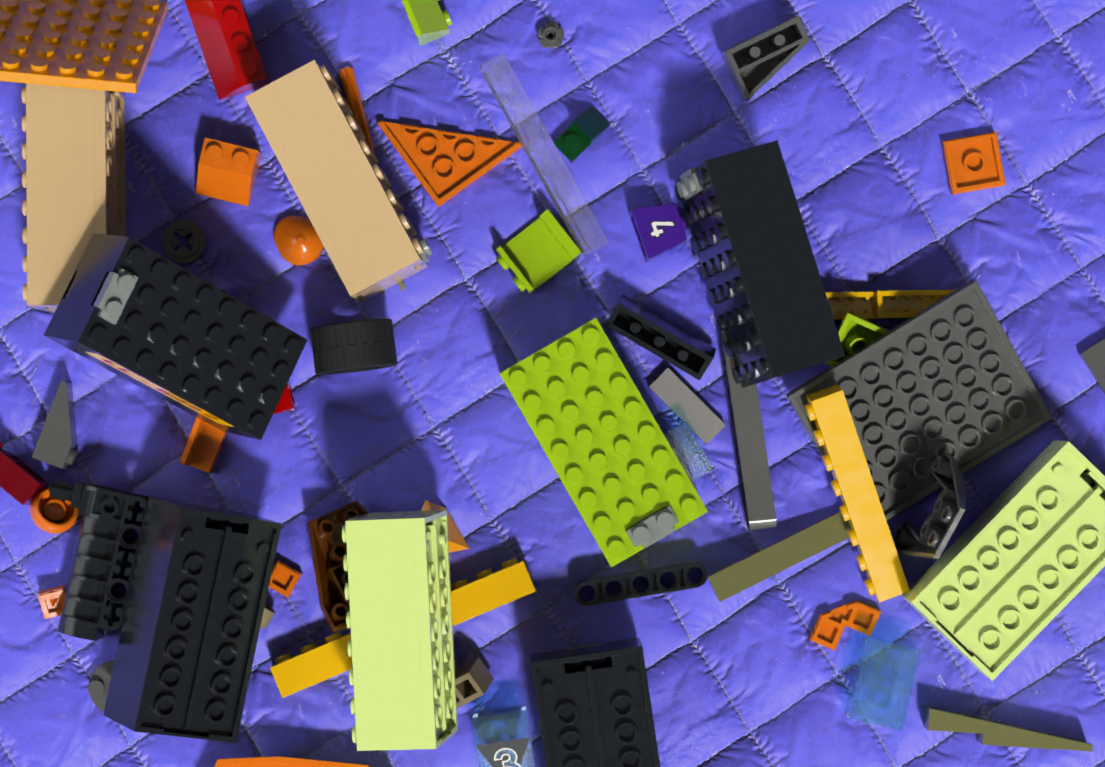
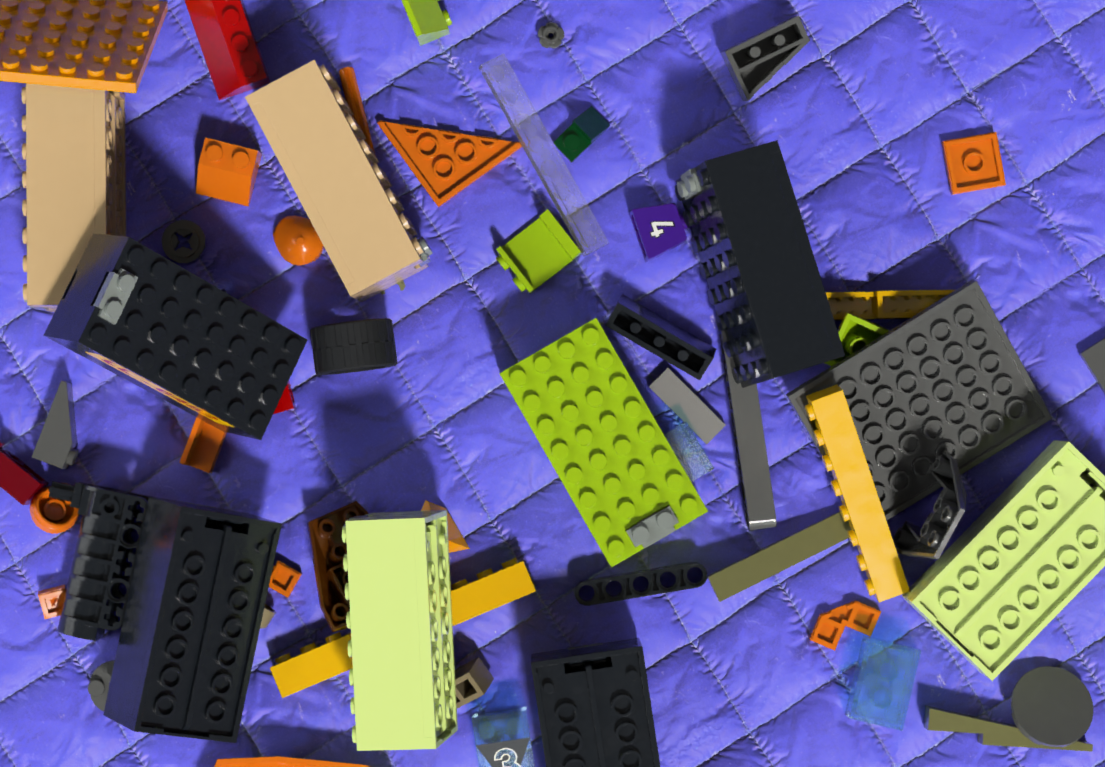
none -> dark grey tile [1011,666,1093,748]

